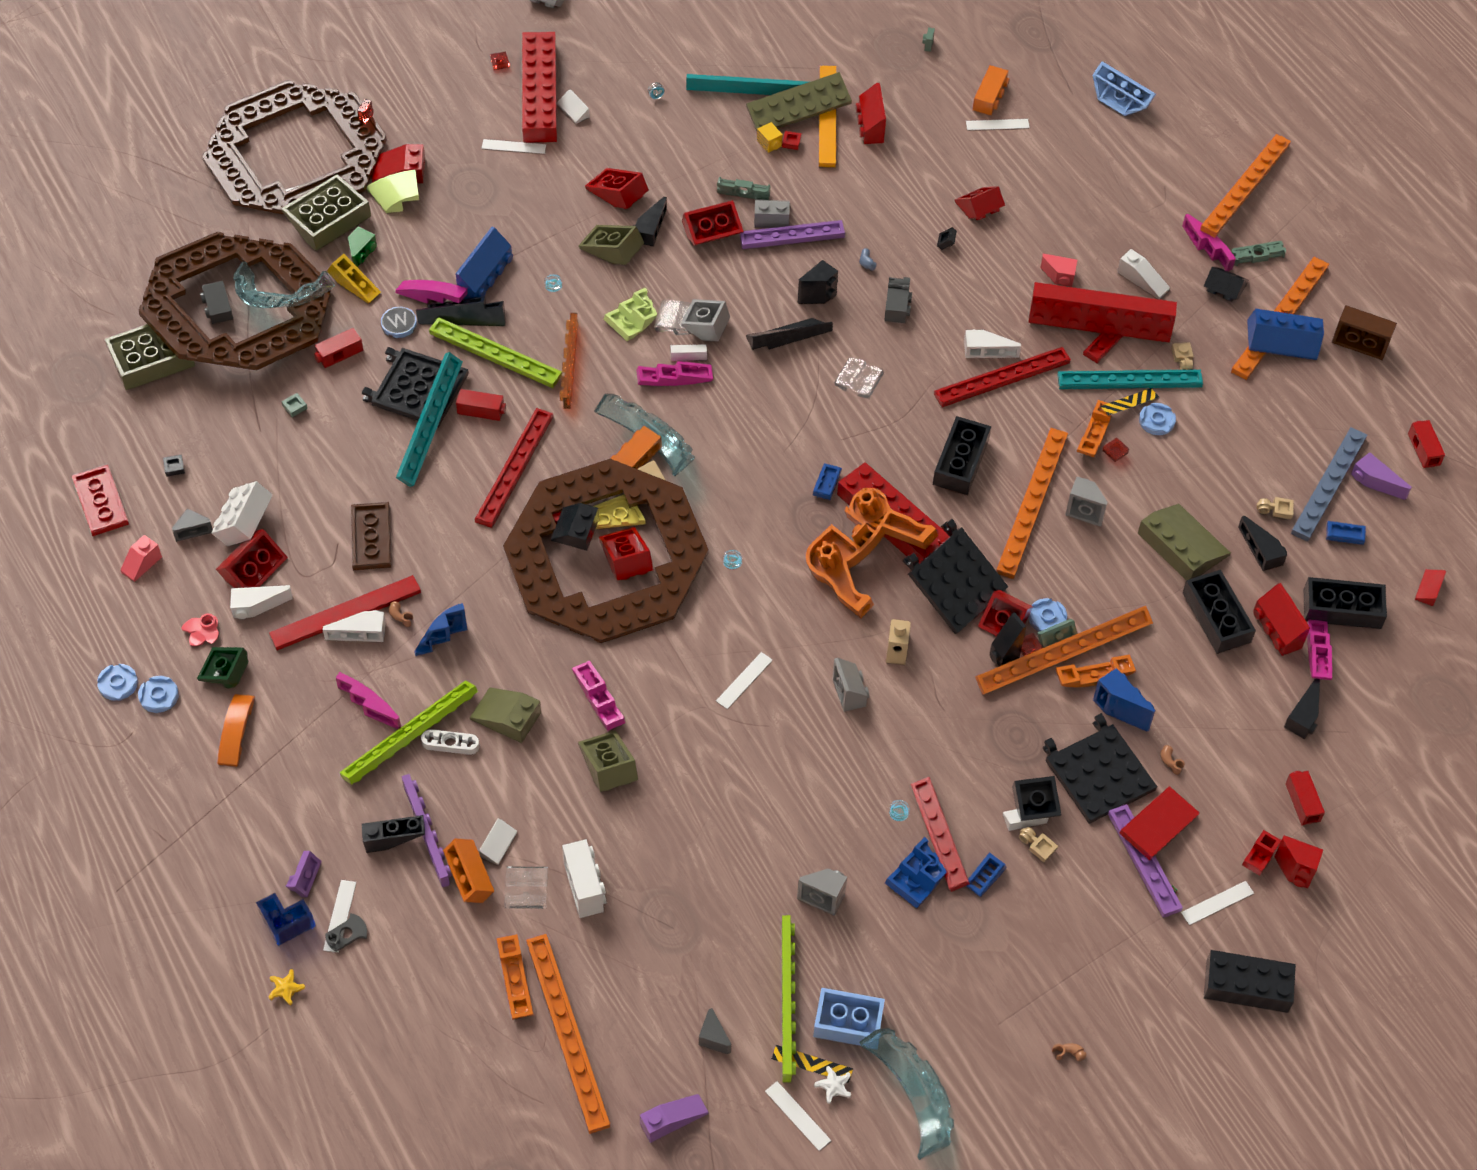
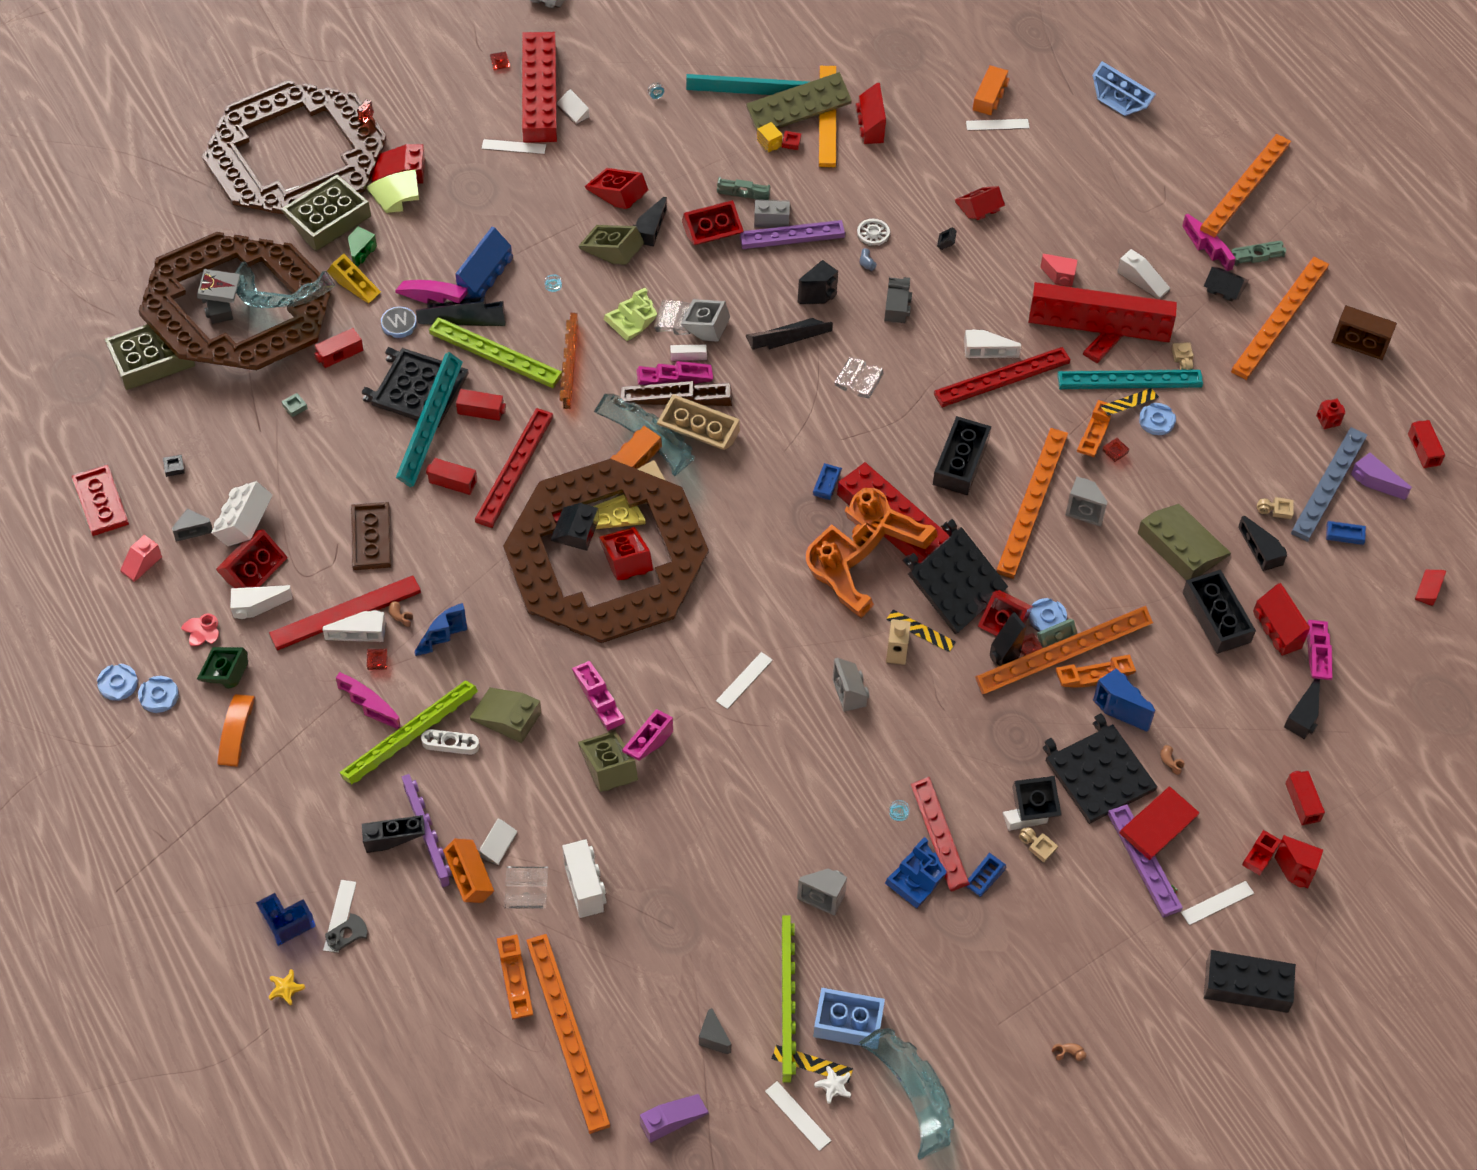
medium lavender hinge [286,851,322,897] -> none
clear tile [723,550,742,569] -> none
sand green plate [922,27,935,52] -> none
blue slope [1247,308,1324,360] -> none
black brick [1303,577,1387,629] -> none
none -> light grey tile [197,269,240,303]
none -> clear red plate [367,649,388,670]
none -> red brick [426,458,477,495]
none -> reddish brown slope [621,381,732,406]
none -> dark pink slope [622,709,673,761]
none -> tan slope [657,394,740,450]
none -> white wheel [857,219,890,246]
none -> sticker [886,610,956,652]
none -> red brick [1316,398,1345,429]

